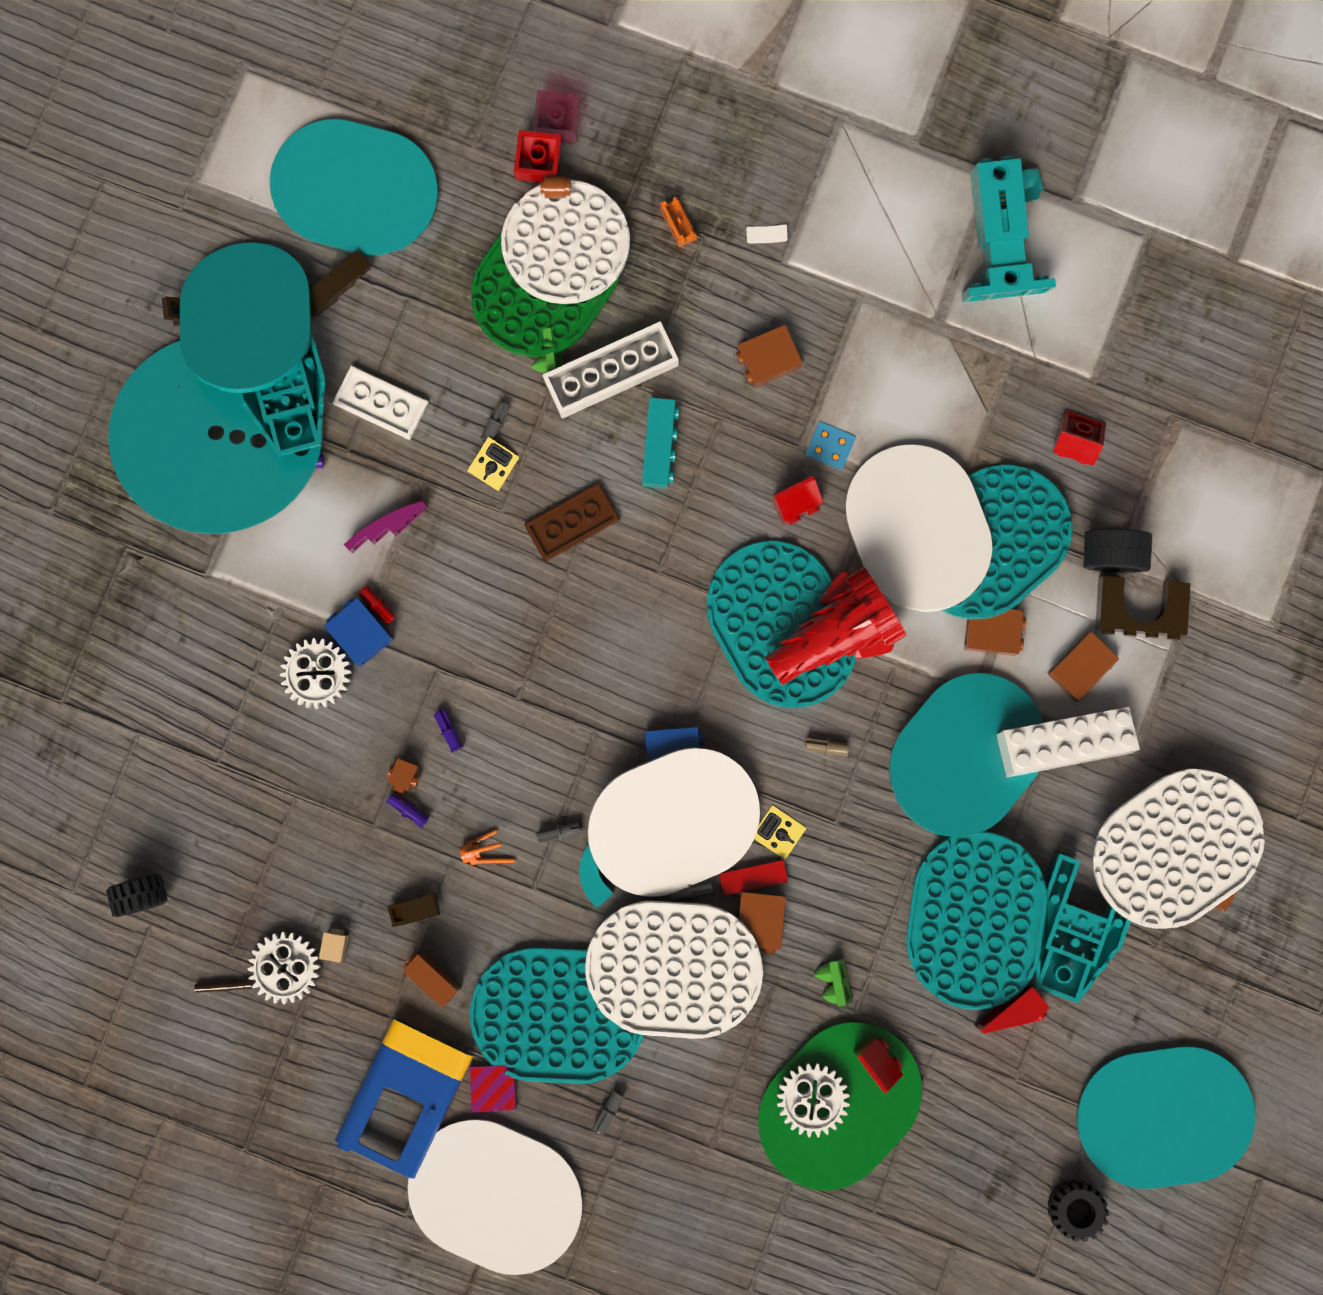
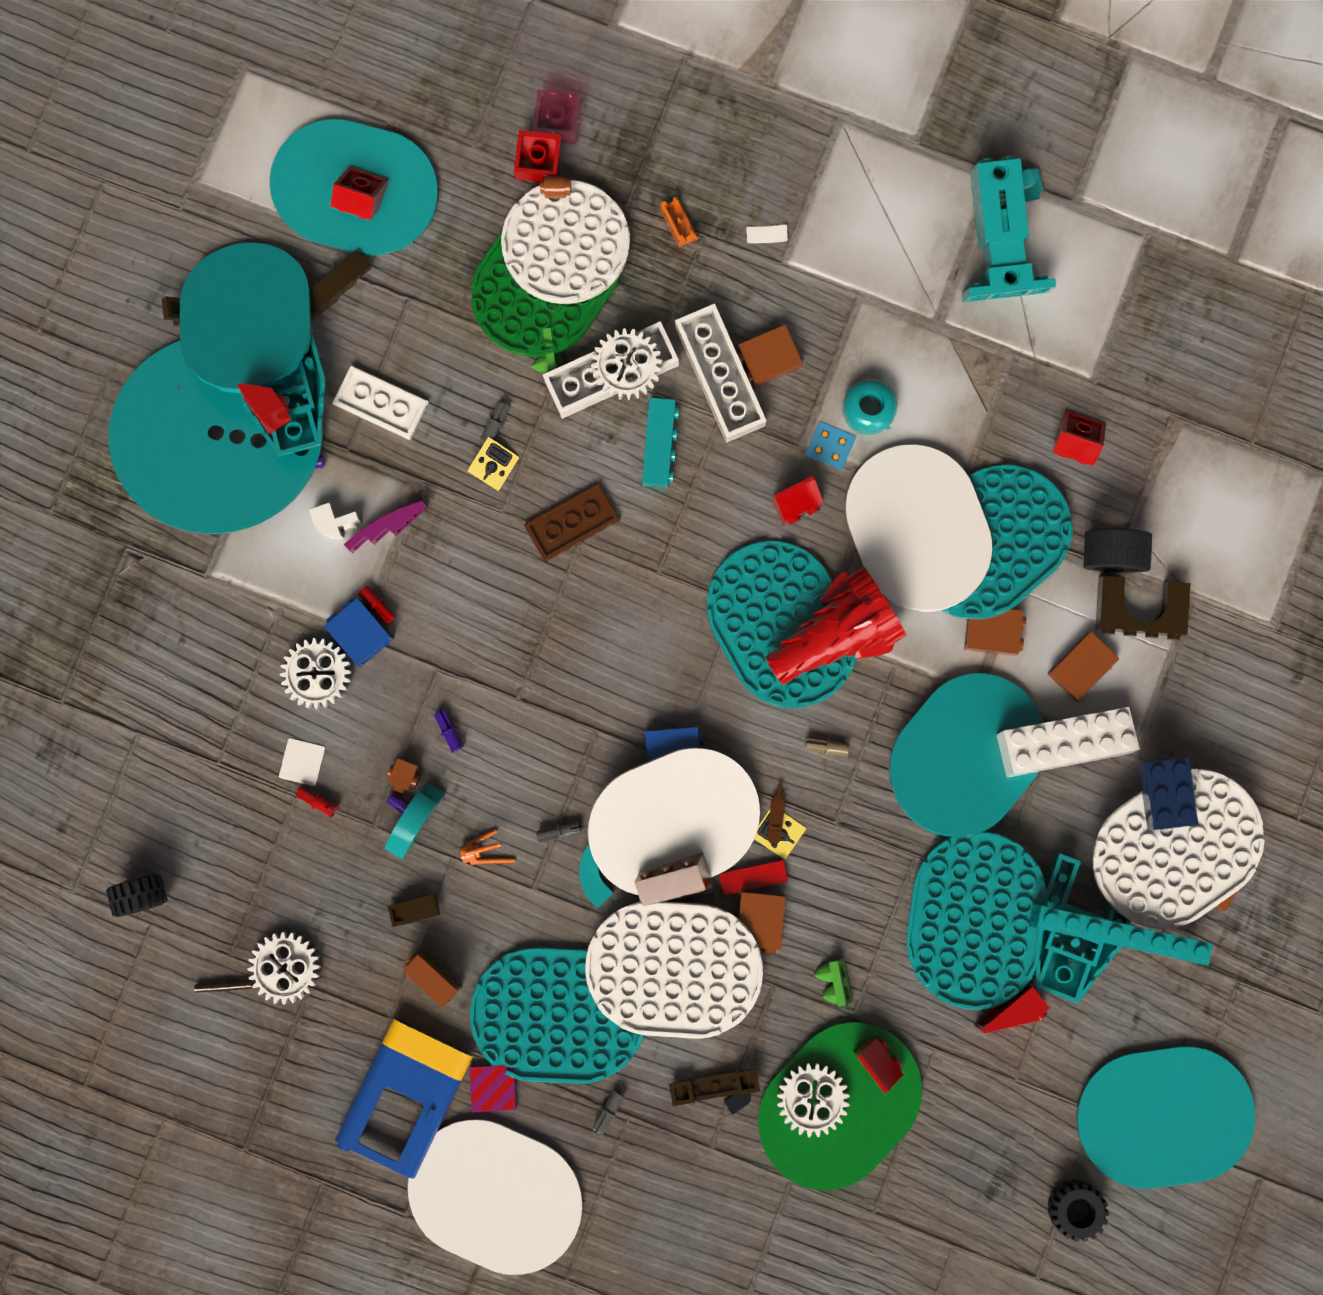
tan brick [319,928,349,963] -> none
none -> red slope [237,383,291,434]
none -> white sticker [279,738,325,786]
none -> red axle [295,786,338,818]
none -> white brick [309,503,361,539]
none -> red slope [330,166,389,220]
none -> teal arch [384,782,446,860]
none -> white gear [591,328,662,400]
none -> wedge [634,852,711,907]
none -> dark brown slope [669,1069,760,1106]
none -> white brick [675,304,766,443]
none -> black piece [724,1094,751,1115]
none -> reddish brown piece [767,784,785,844]
none -> teal piece [842,379,898,435]
none -> teal brick [1029,904,1213,966]
none -> dark blue brick [1138,758,1199,831]

